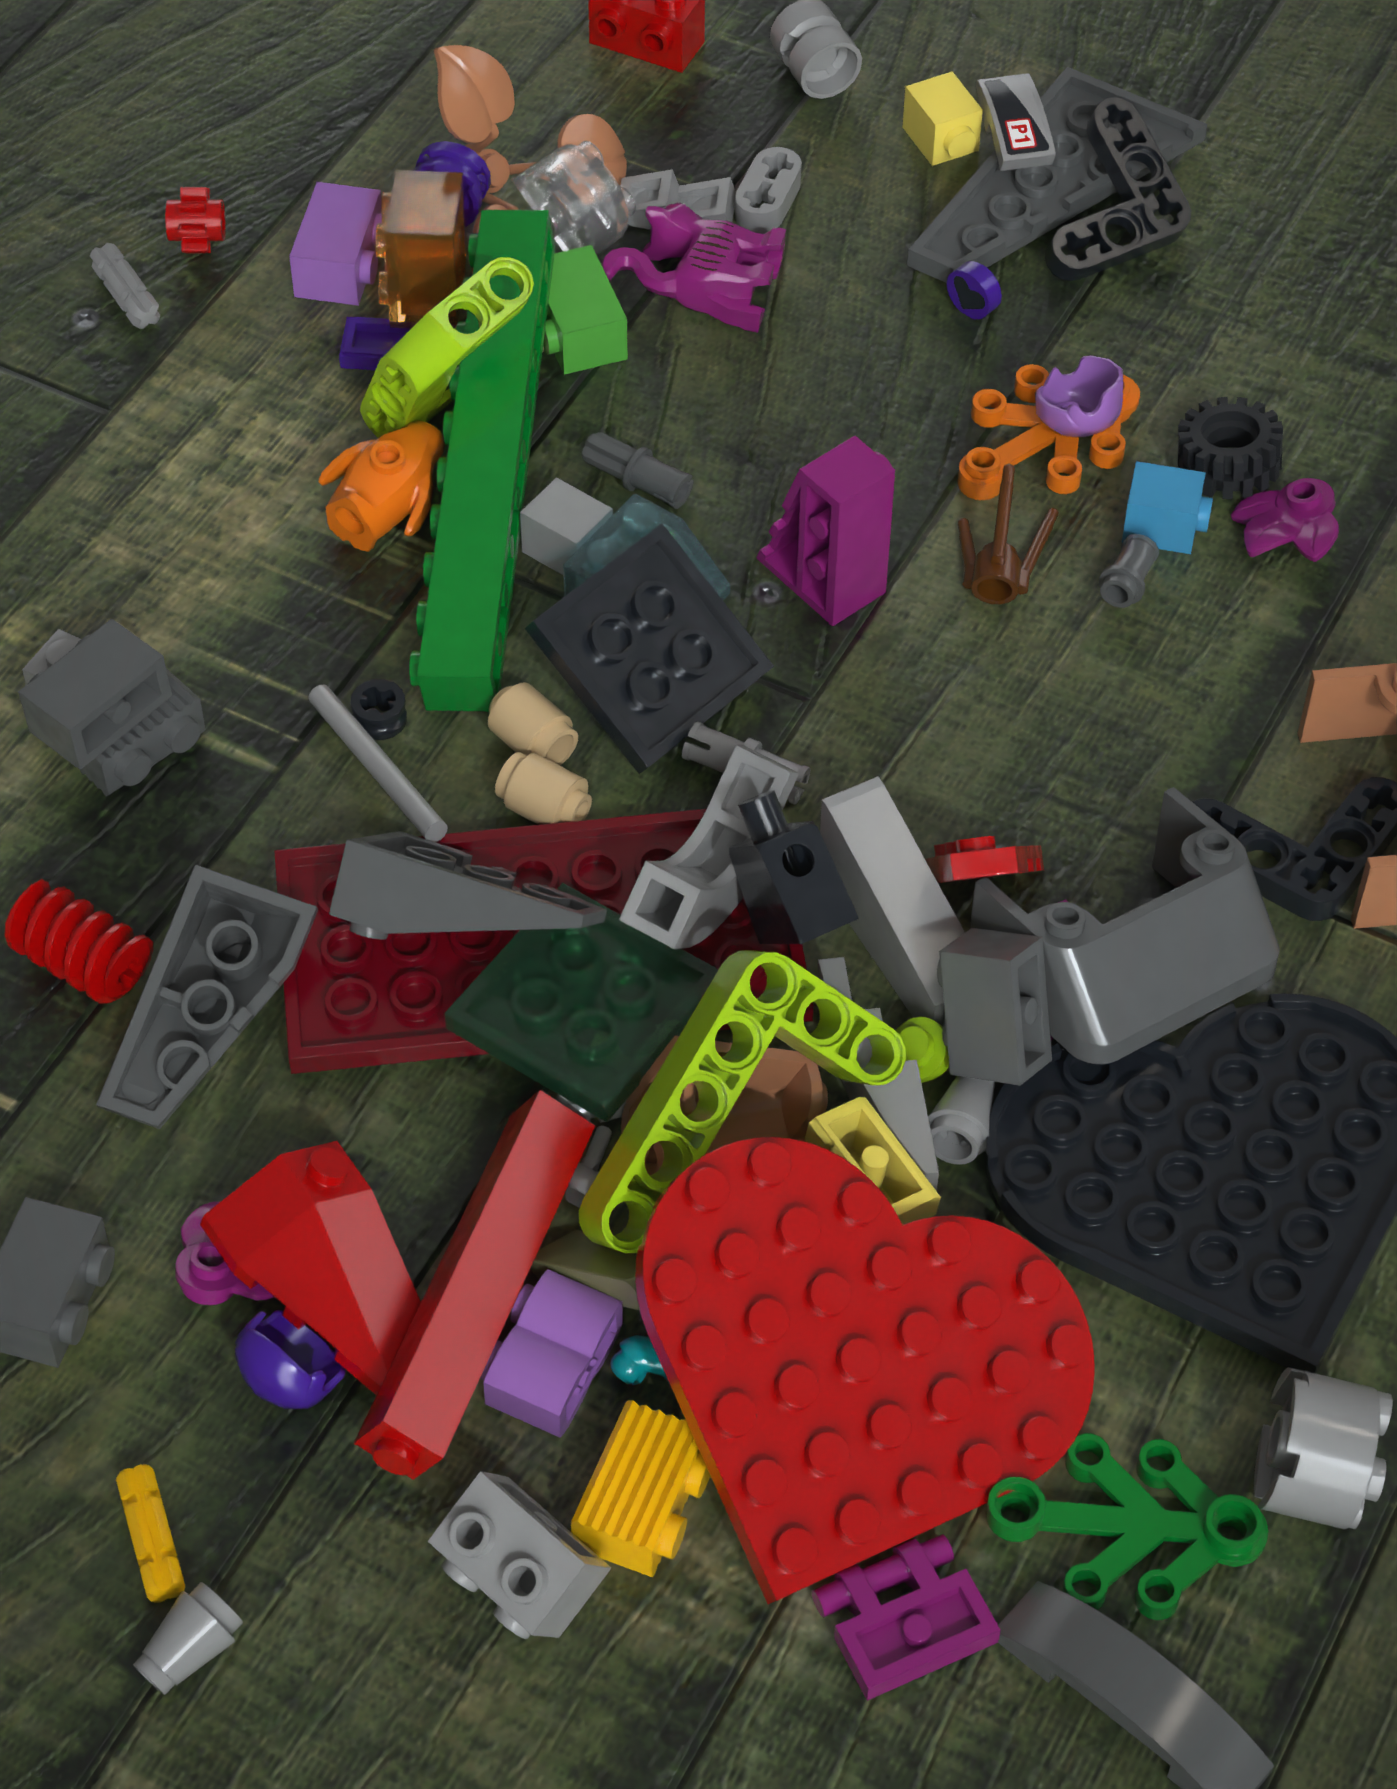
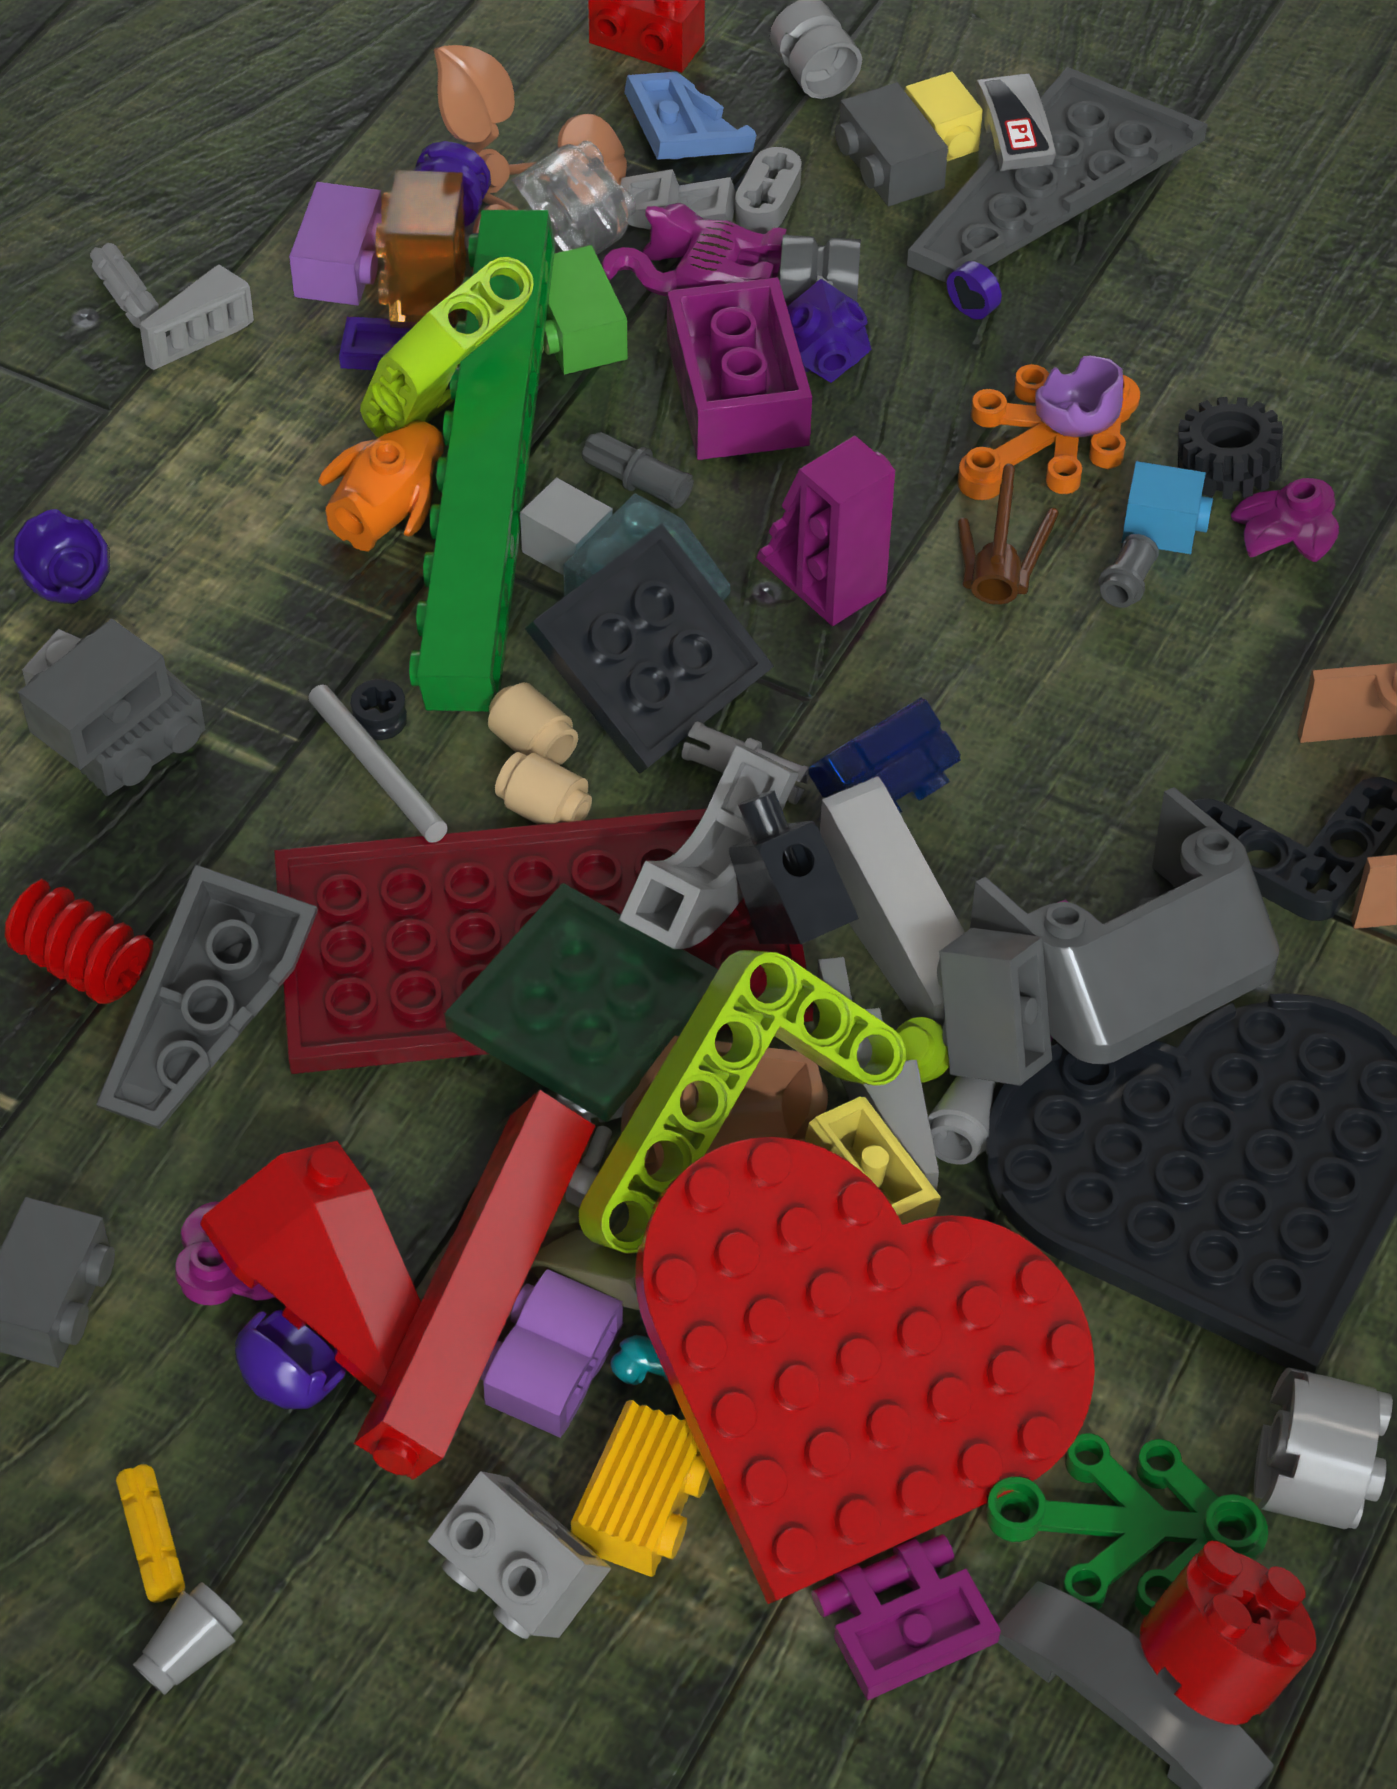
red gear [165,187,226,253] -> none
dark grey wedge [329,831,607,940] -> none
red wing [925,836,1044,883] -> none
black beam [1045,97,1191,281] -> none
none -> dark purple hair [13,509,110,604]
none -> light grey slope [139,264,254,370]
none -> medium blue wing [624,72,757,160]
none -> magenta brick [667,277,812,460]
none -> dark grey wheel [780,235,861,306]
none -> dark purple brick [787,279,872,383]
none -> clear blue brick [808,697,961,813]
none -> dark grey brick [835,82,948,207]
none -> red brick [1140,1541,1316,1725]

